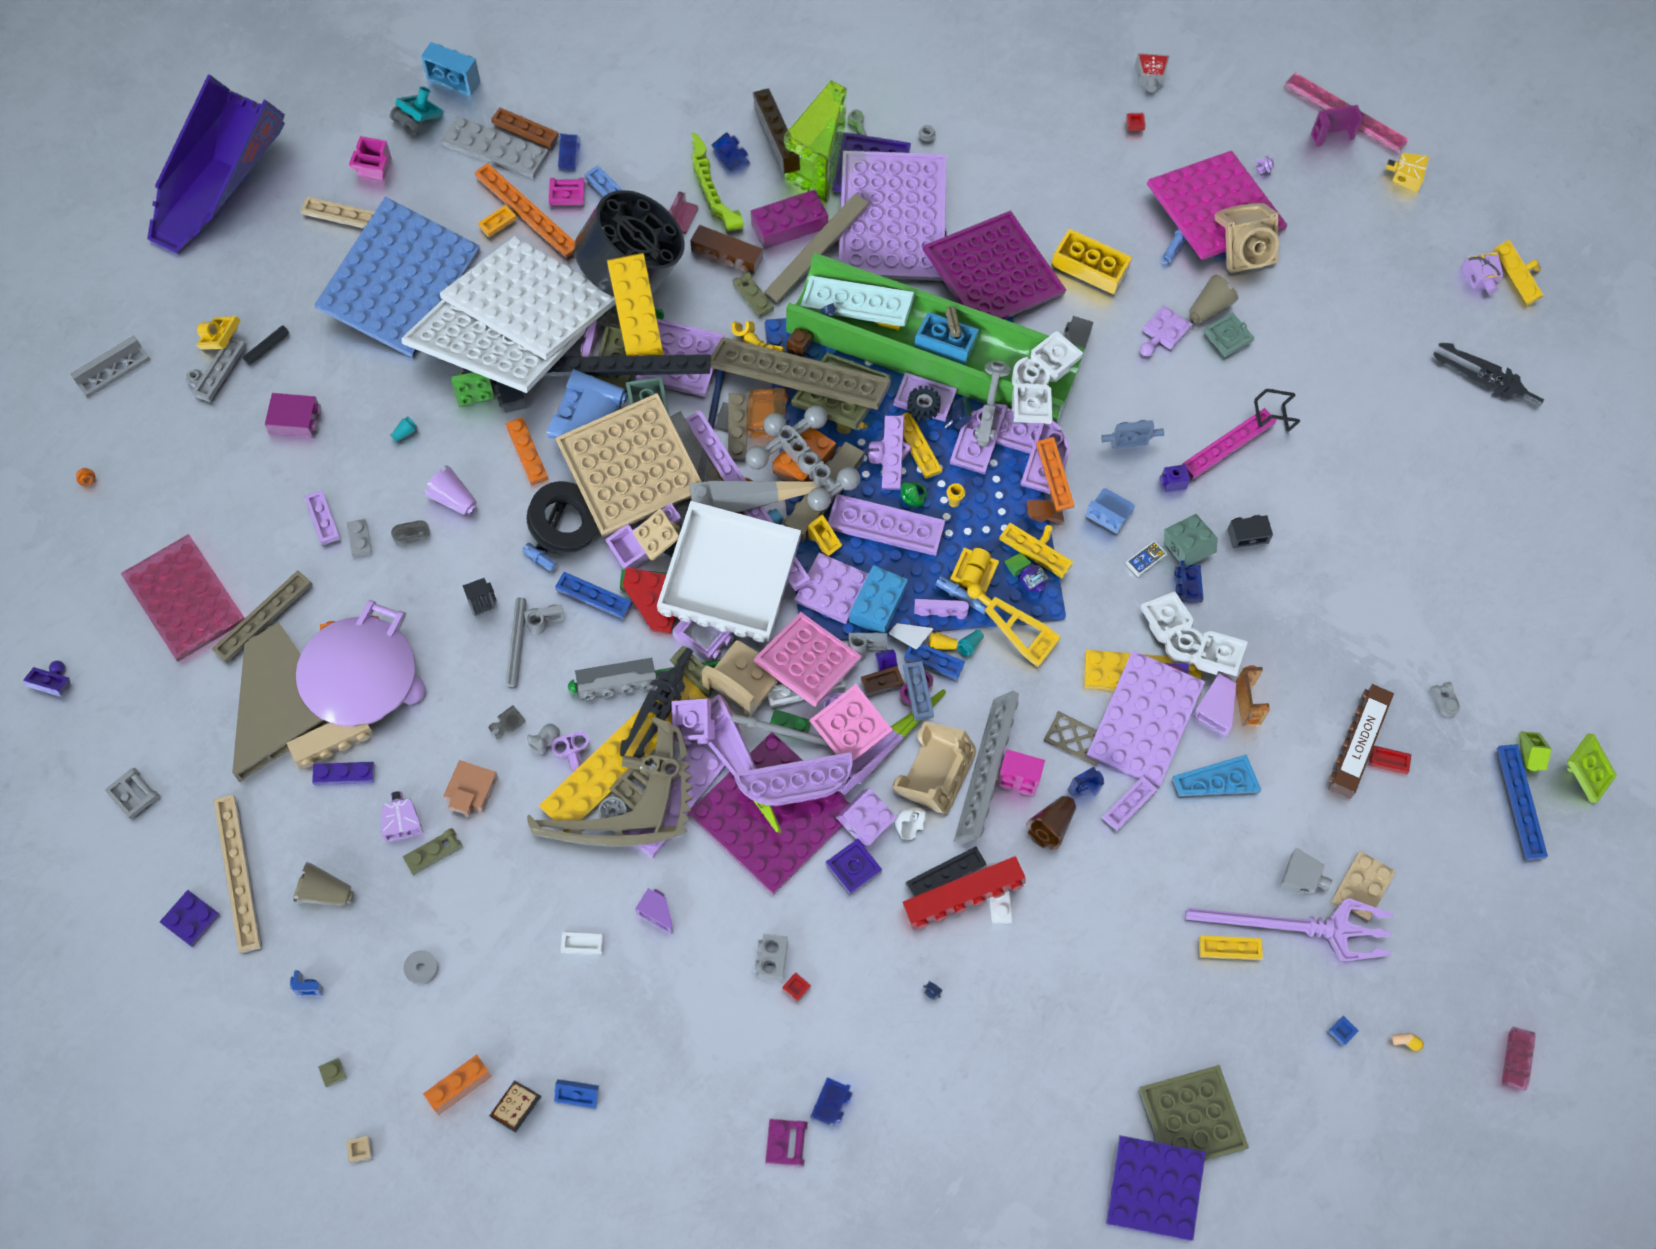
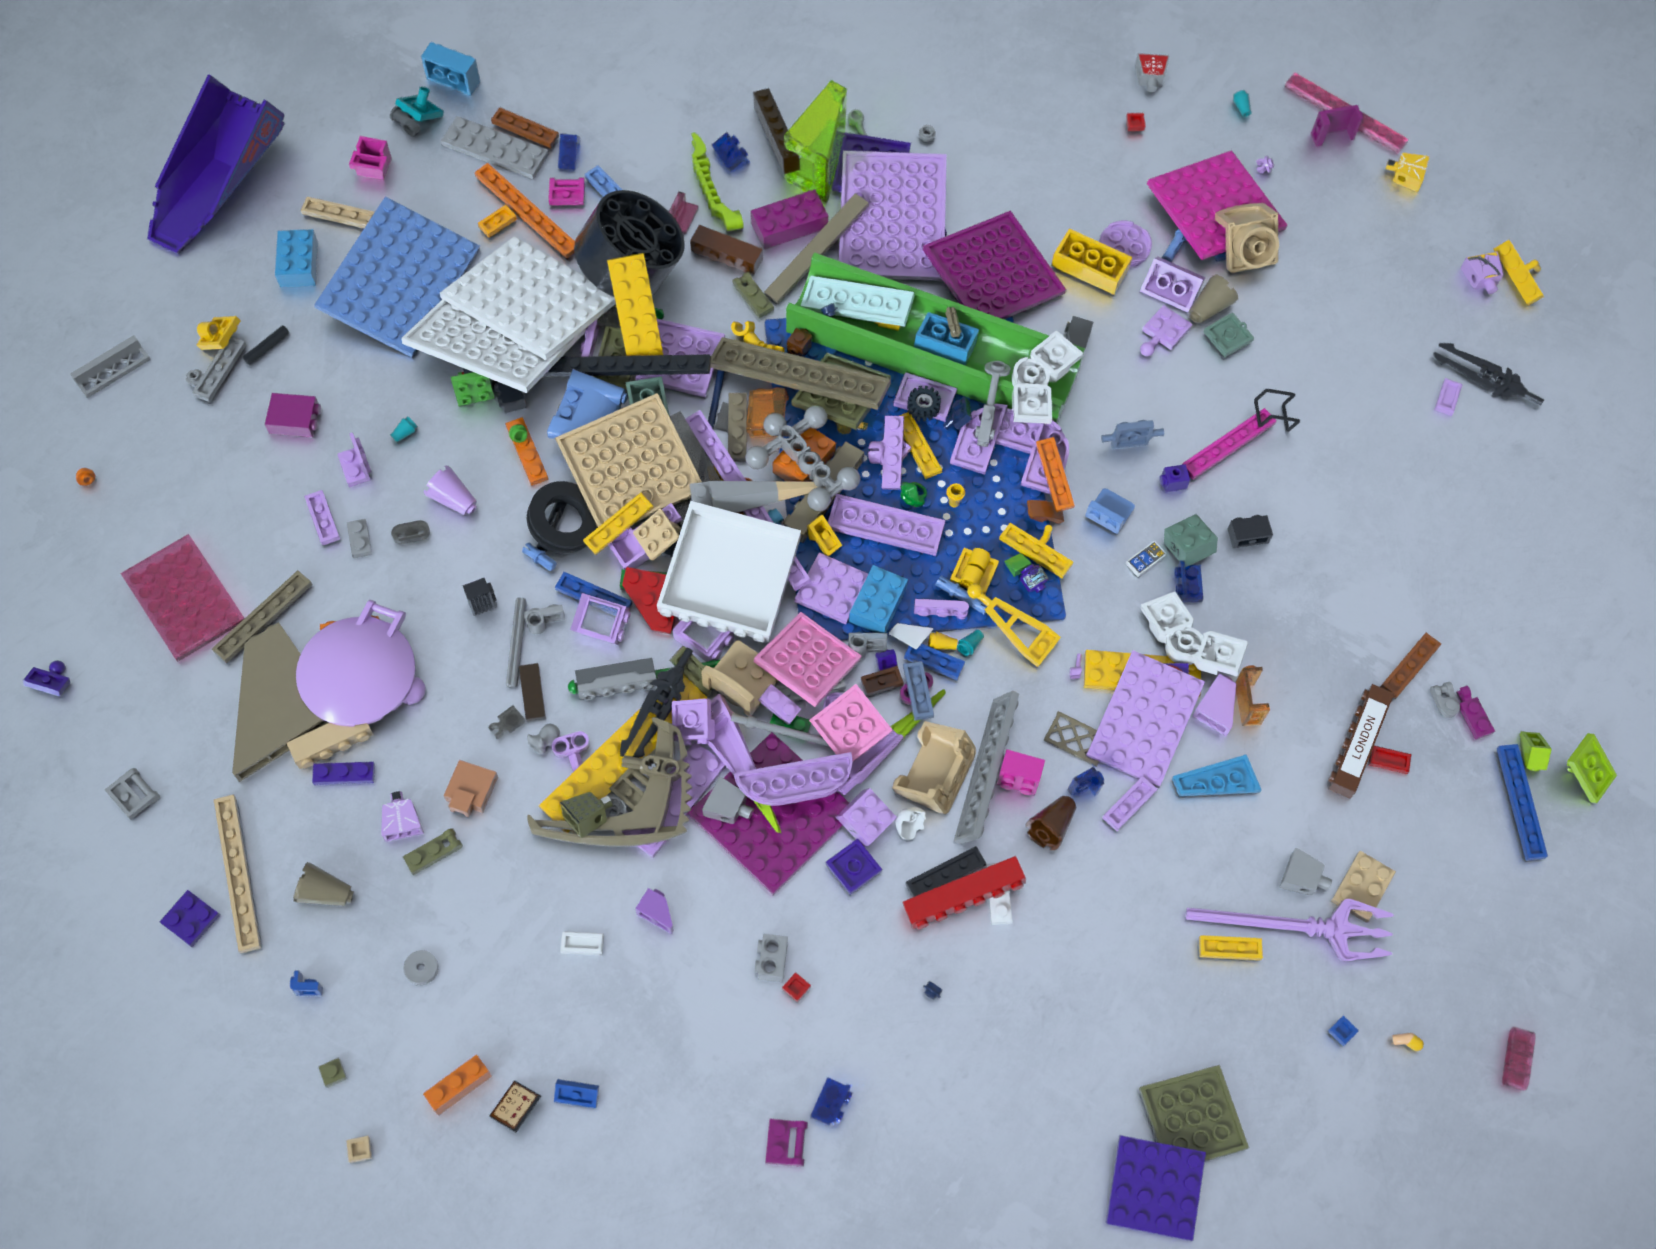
none -> dark azure brick [275,229,318,287]
none -> lavender bracket [337,432,372,487]
none -> bright green plate [509,424,527,443]
none -> dark brown tile [519,663,546,722]
none -> olive torso [560,792,613,838]
none -> window [570,593,631,645]
none -> yellow tile [583,492,654,555]
none -> light grey torso [702,776,754,824]
none -> lavender plate [758,684,801,725]
none -> lavender hand [1070,653,1082,679]
none -> lavender tile [1099,220,1152,267]
none -> lavender slope [1140,257,1206,312]
none -> teal cone [1233,90,1252,117]
none -> dark orange plate [1380,633,1441,699]
none -> lavender tile [1434,378,1463,416]
none -> magenta plate [1456,686,1495,740]

